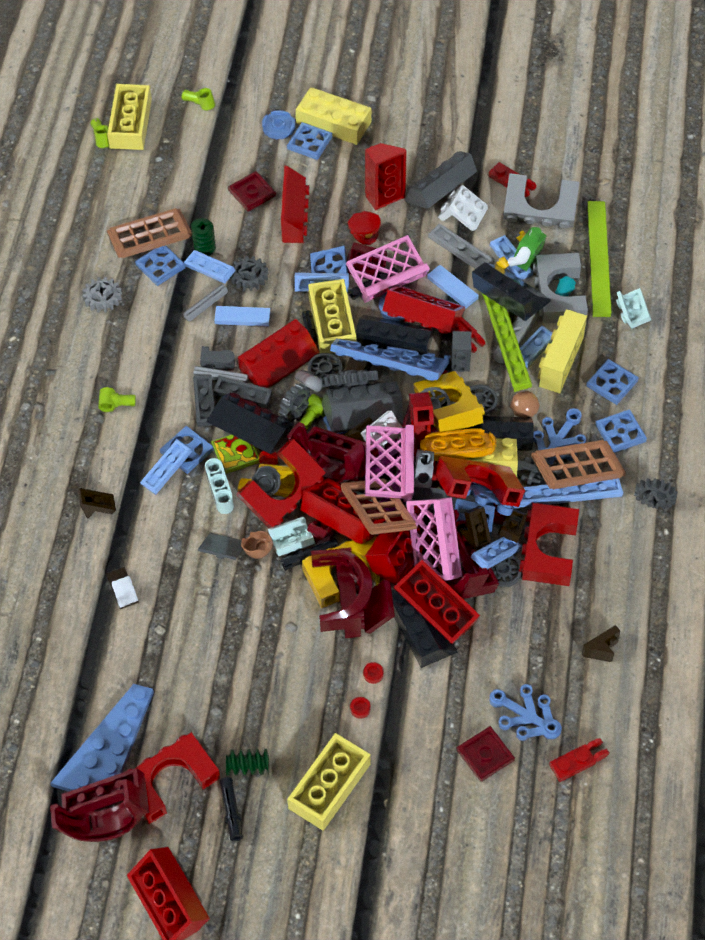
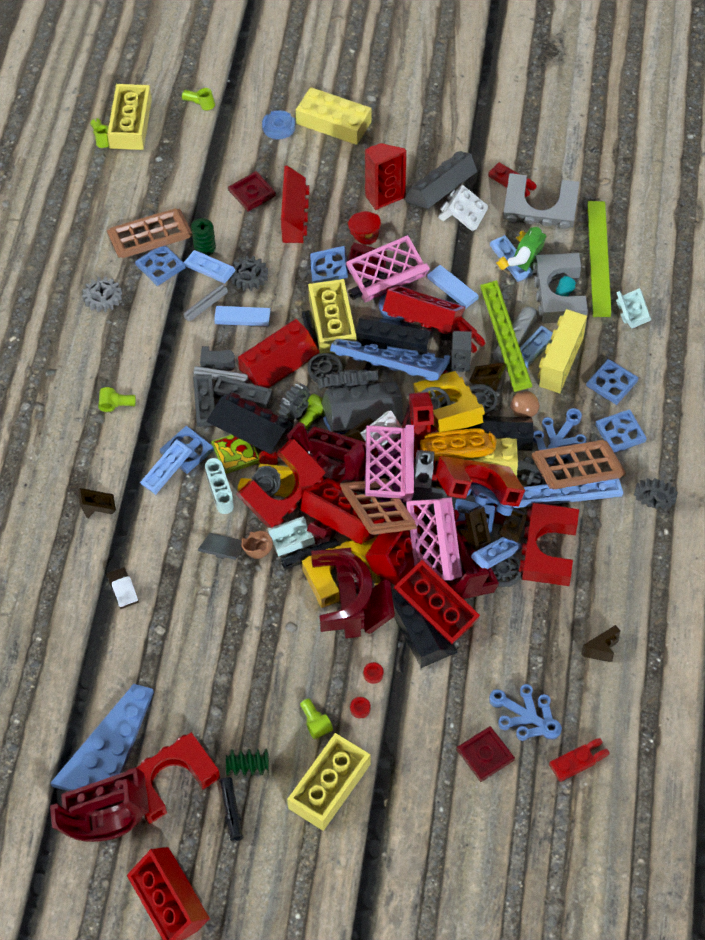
medium blue piece [287,122,333,160] -> none
light blue tile [295,273,349,293] -> none
light grey piece [295,370,322,392] -> none
light grey tile [428,224,494,269] -> none
black slope [472,262,551,321] -> none
none -> lime pin [300,698,333,740]
none -> dark brown slope [469,362,506,392]

